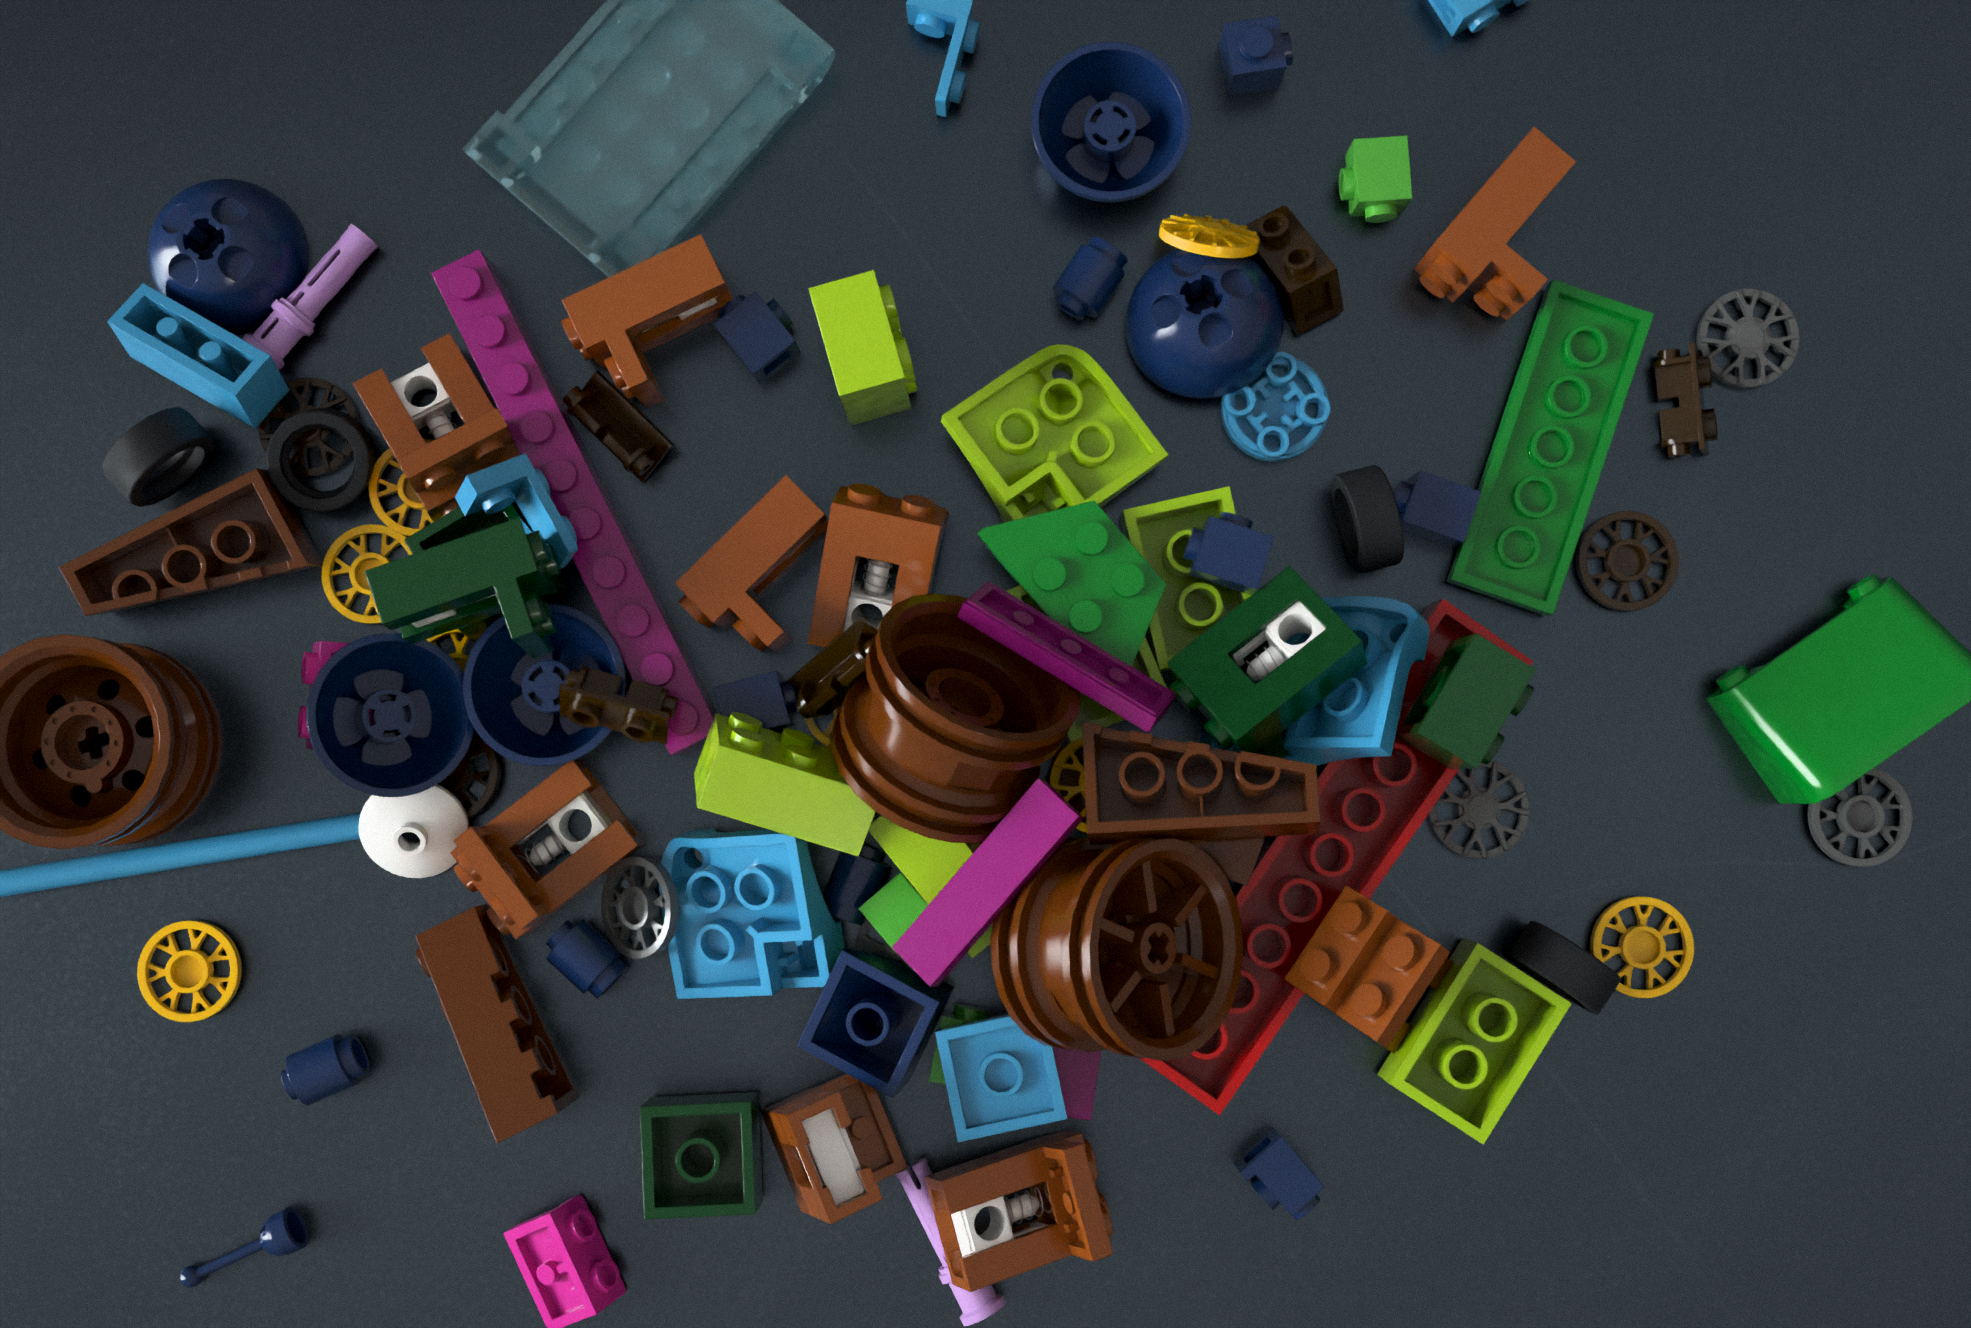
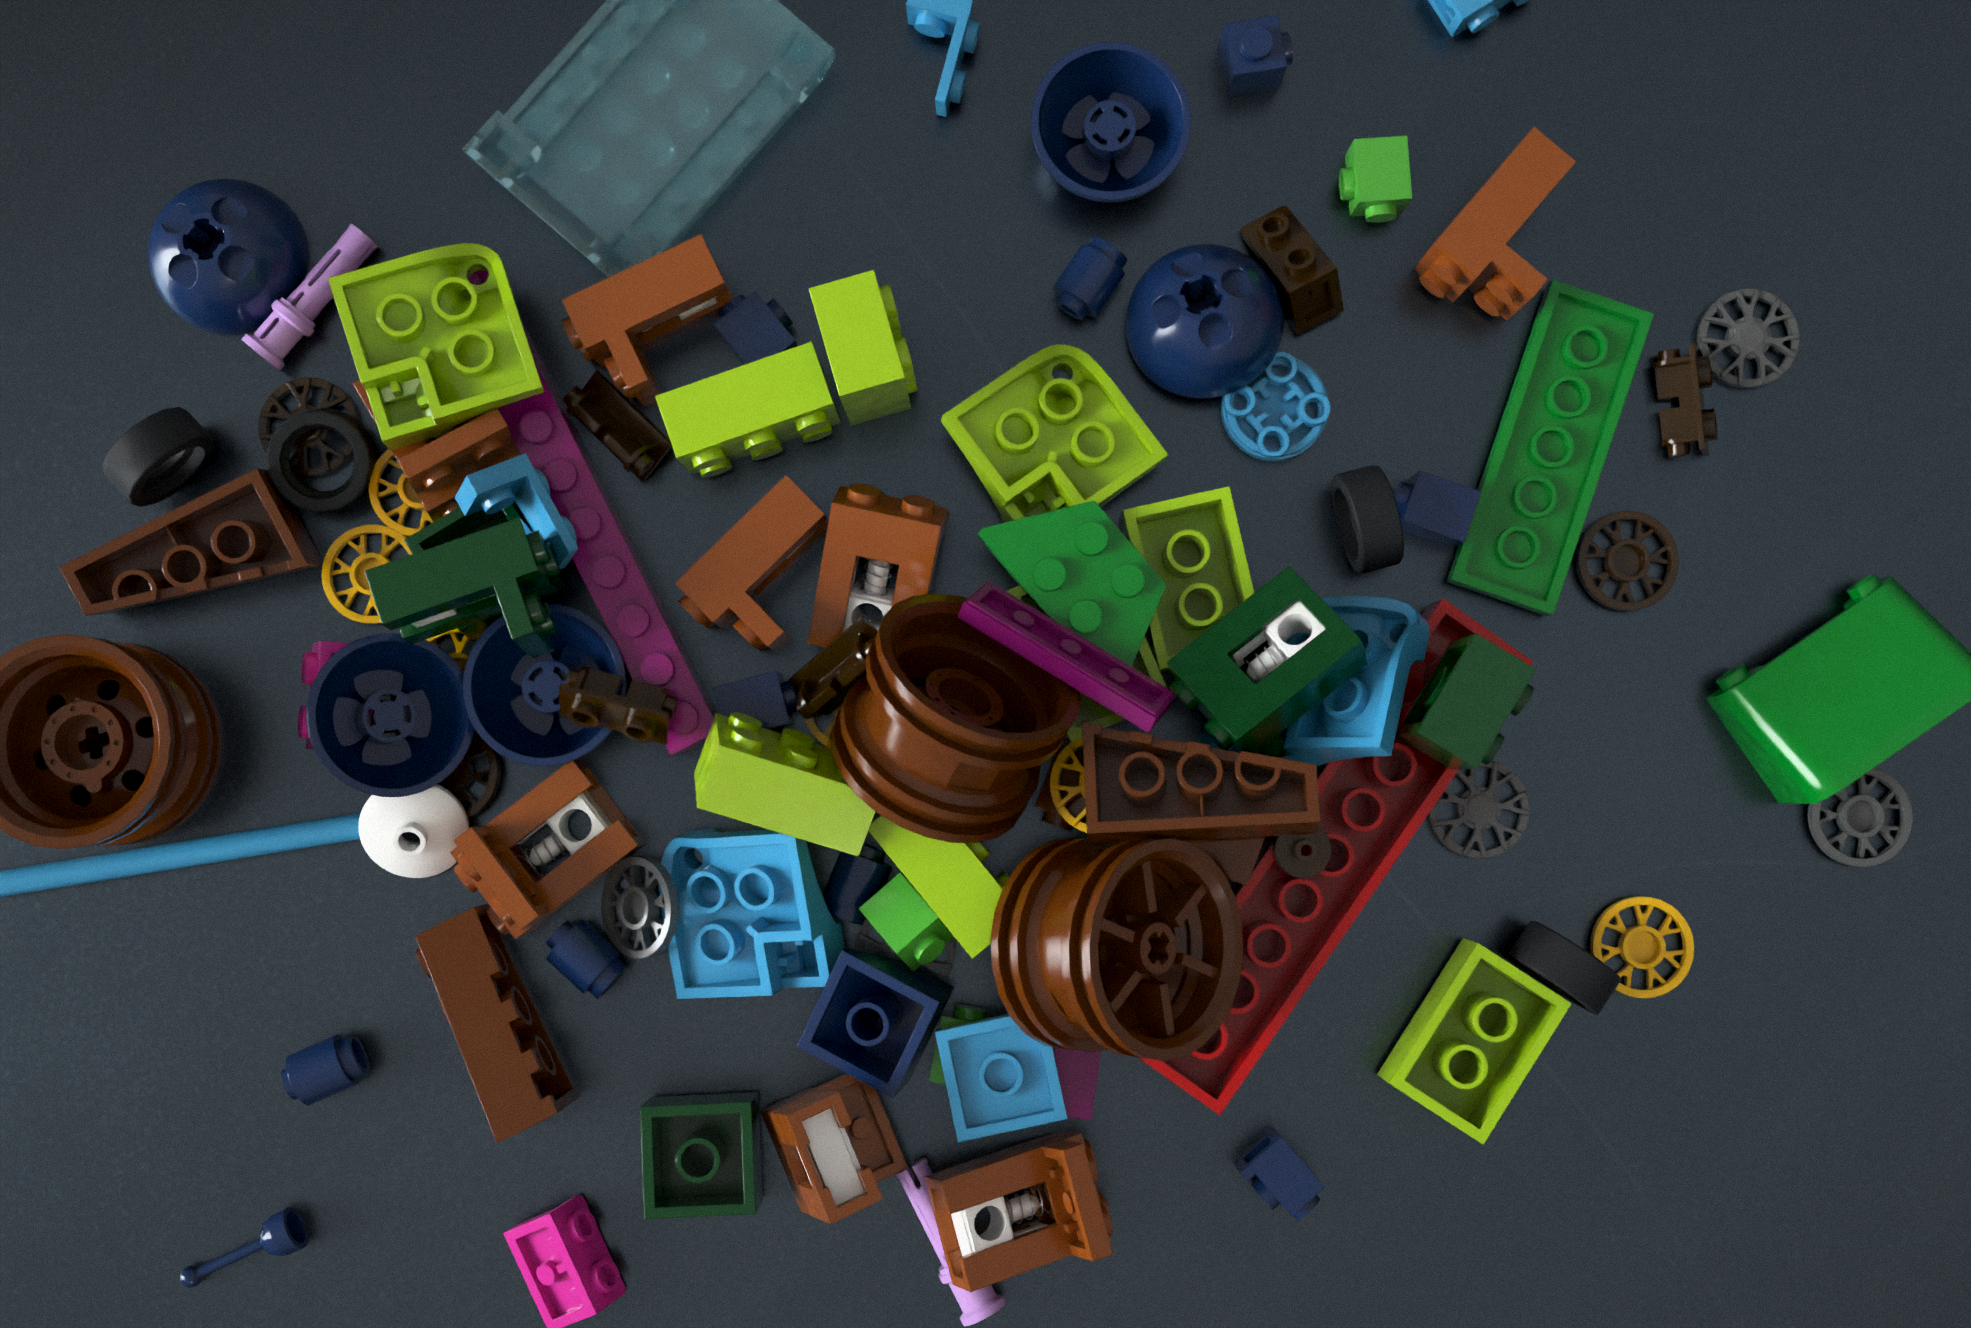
dark azure brick [107,283,289,429] -> none
yellow wheel [137,920,242,1022] -> none
magenta tile [892,778,1084,987] -> none
yellow wheel [1159,214,1260,258] -> none
dark blue brick [1183,512,1275,595] -> none
dark orange brick [1284,885,1454,1053] -> none
none -> lime slope [328,243,544,450]
none -> lime brick [655,341,841,478]
none -> dark brown tile [1272,827,1331,878]

